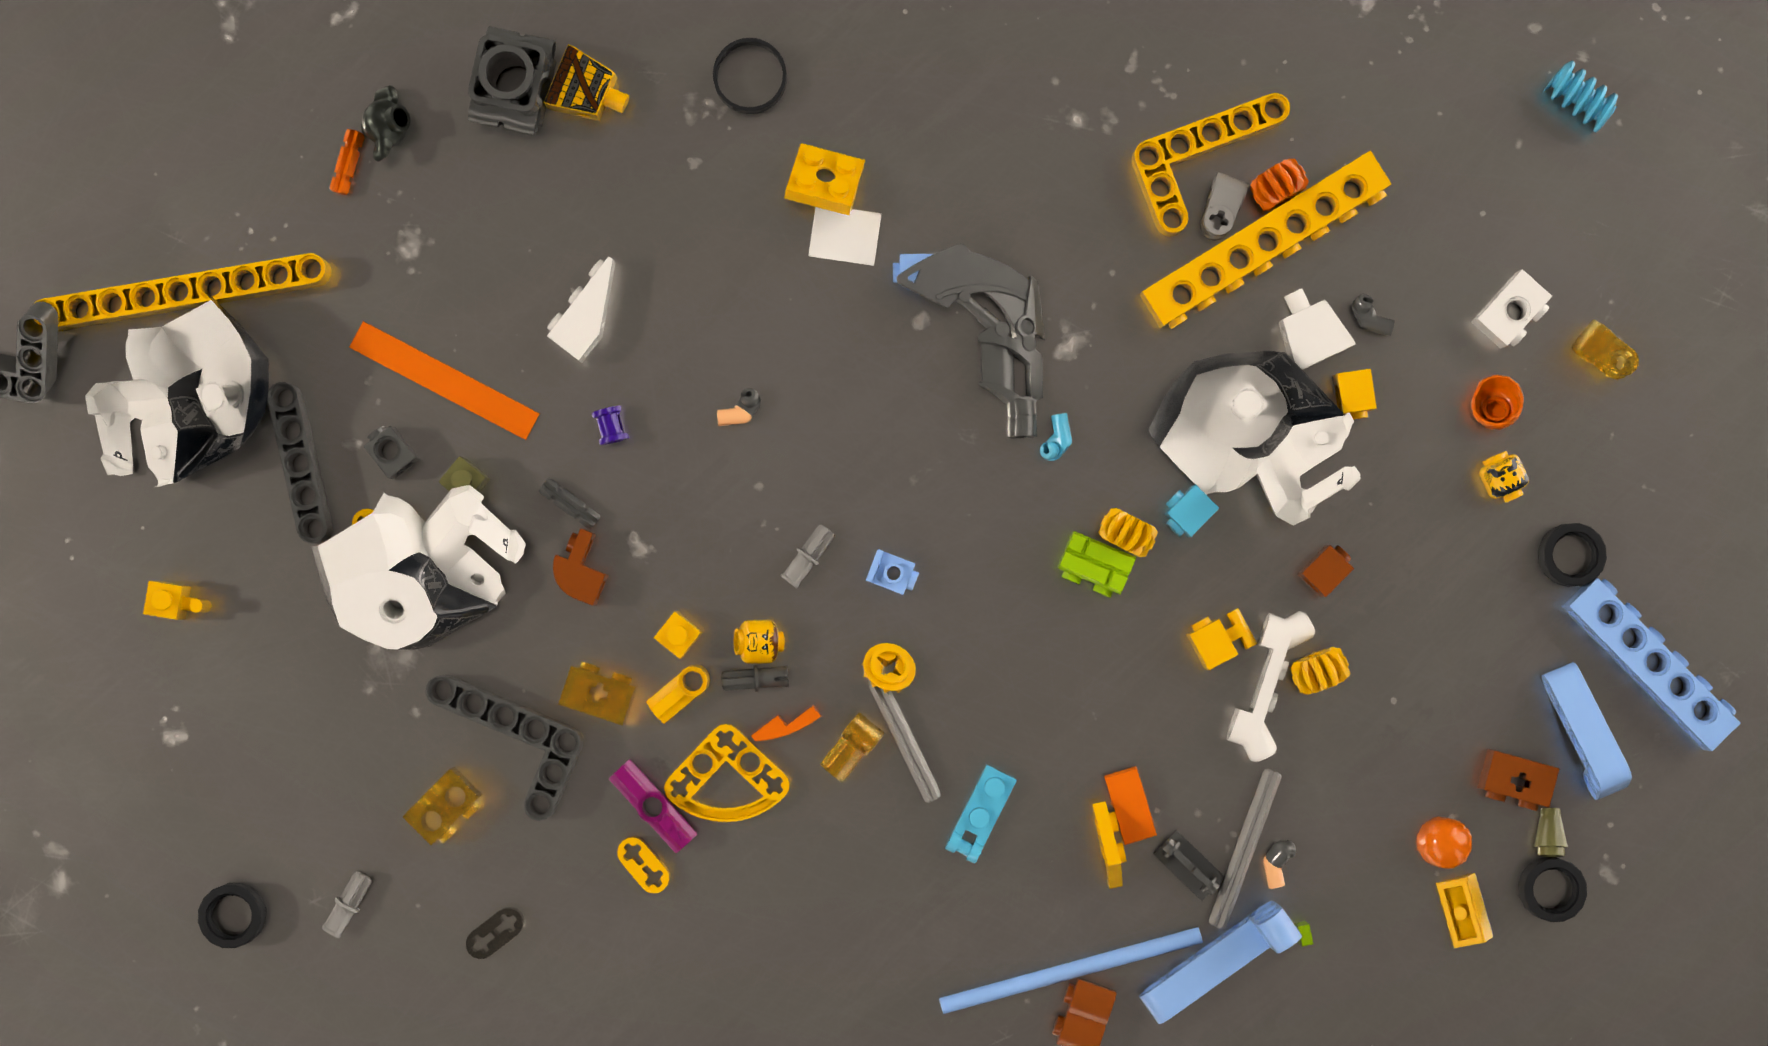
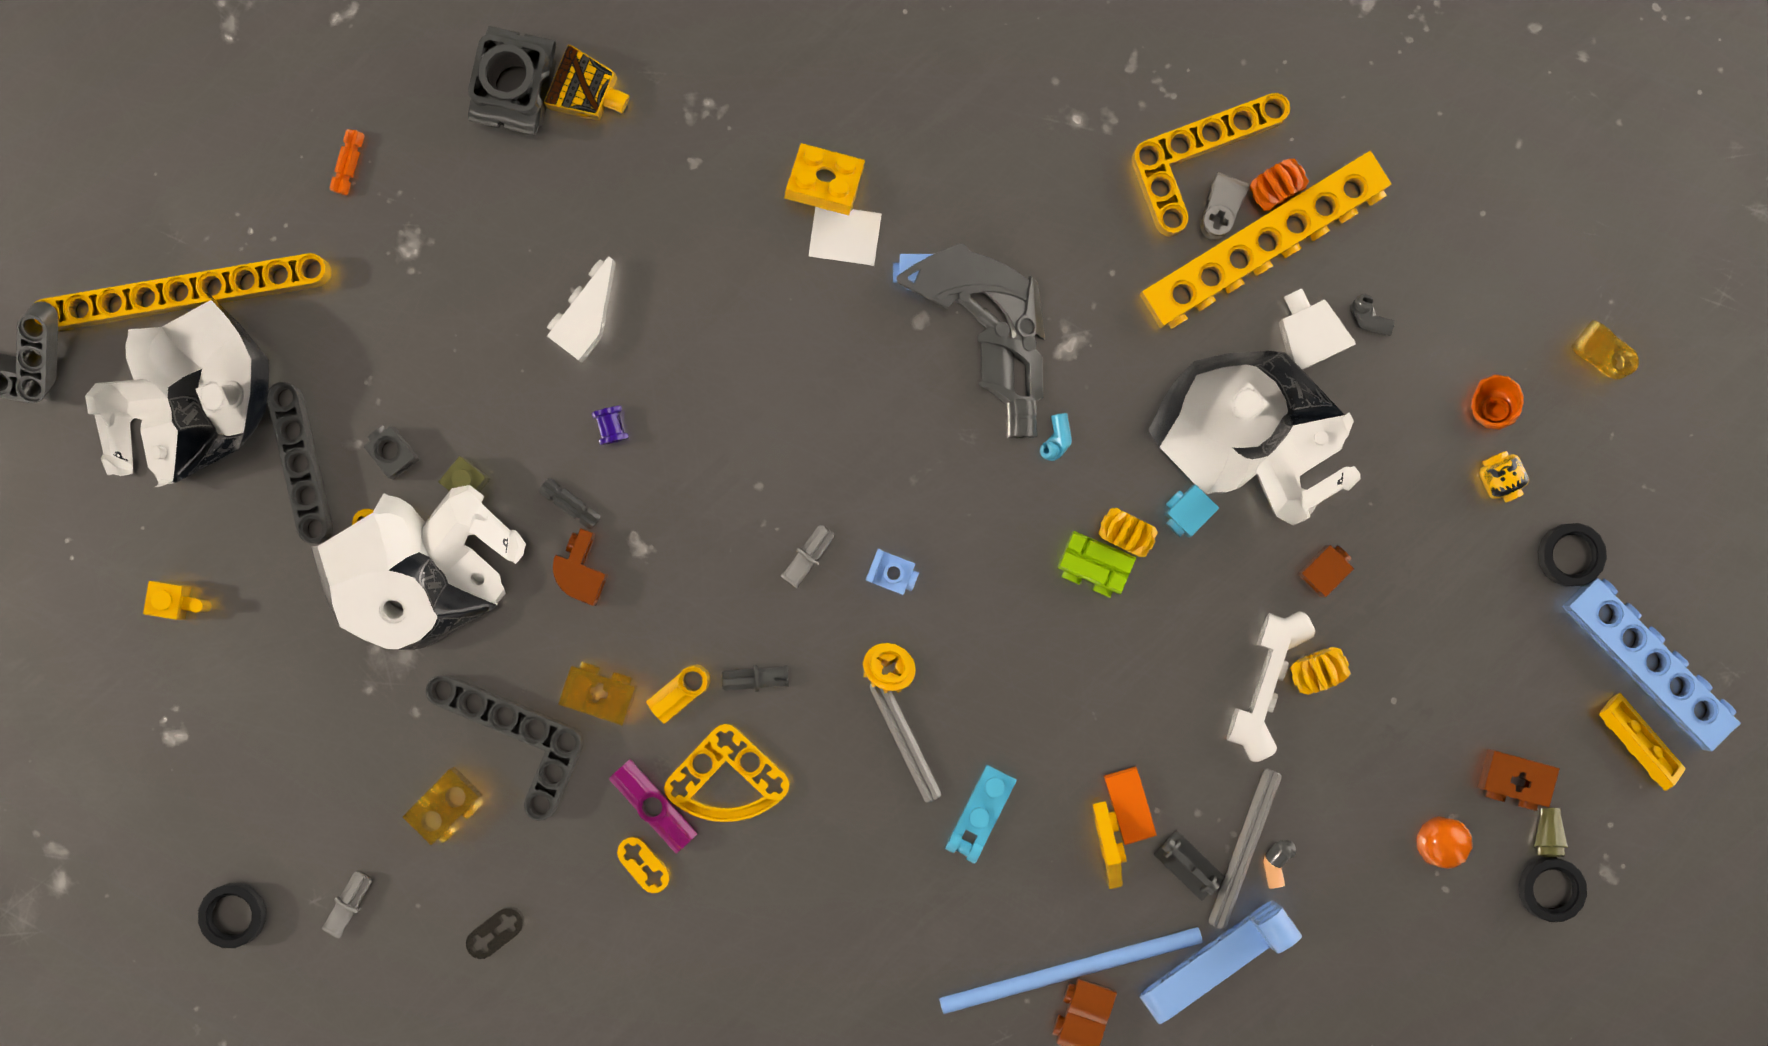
orange sticker [349,321,540,440] -> none
pearl dark grey piece [361,85,411,162] -> none
yellow brick [654,611,703,659] -> none
black tyre [713,38,787,114] -> none
arm [717,388,761,426] -> none
yellow head [733,620,785,664] -> none
orange slope [751,705,822,741] -> none
clear yellow piece [820,712,885,782] -> none
yellow brick [1186,608,1257,670] -> none
lime piece [1294,921,1314,947] -> none
yellow brick [1332,369,1377,420] -> none
yellow slope [1436,873,1493,948] -> none
white brick [1471,269,1552,349] -> none
light blue beam [1542,662,1632,800] -> none
medium azure piece [1543,60,1618,133] -> none
none -> yellow plate [1599,692,1686,791]

